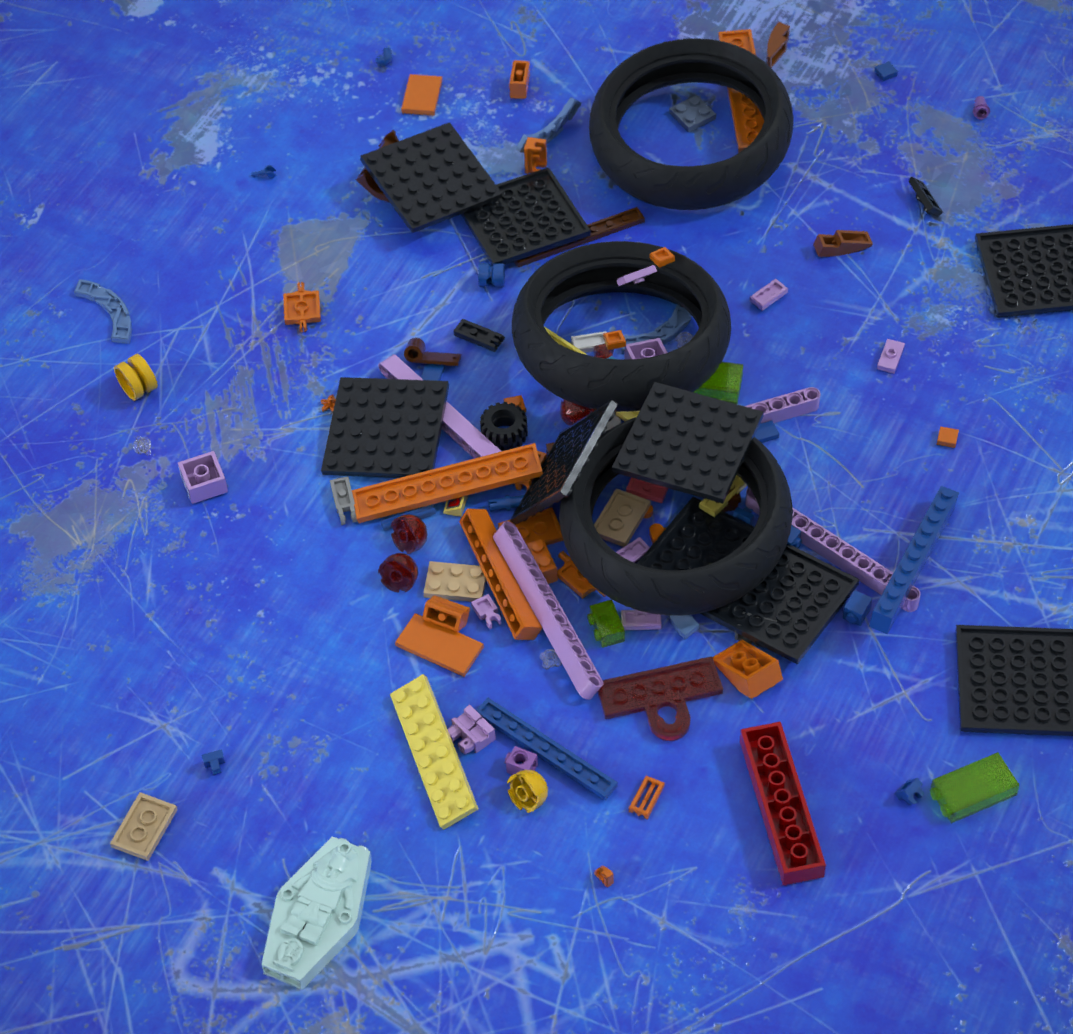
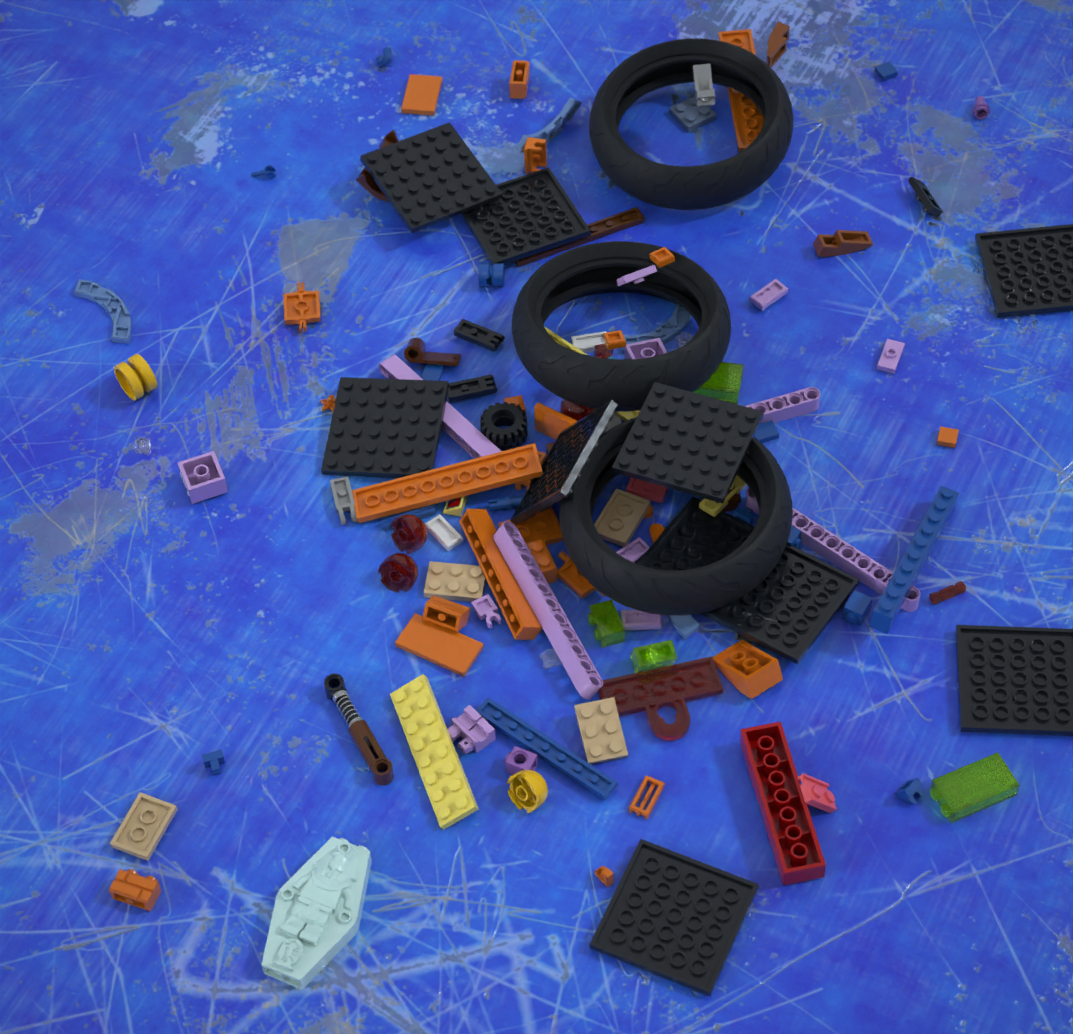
none -> orange brick [109,869,161,911]
none -> piece [324,673,394,786]
none -> white tile [425,514,463,551]
none -> black hinge [447,375,497,403]
none -> orange tile [534,402,577,440]
none -> tan plate [574,697,628,765]
none -> black plate [589,839,759,996]
none -> clear neon green brick [630,640,677,673]
none -> light grey arch [693,64,715,106]
none -> coral plate [797,773,837,813]
none -> clear red axle [929,581,966,605]

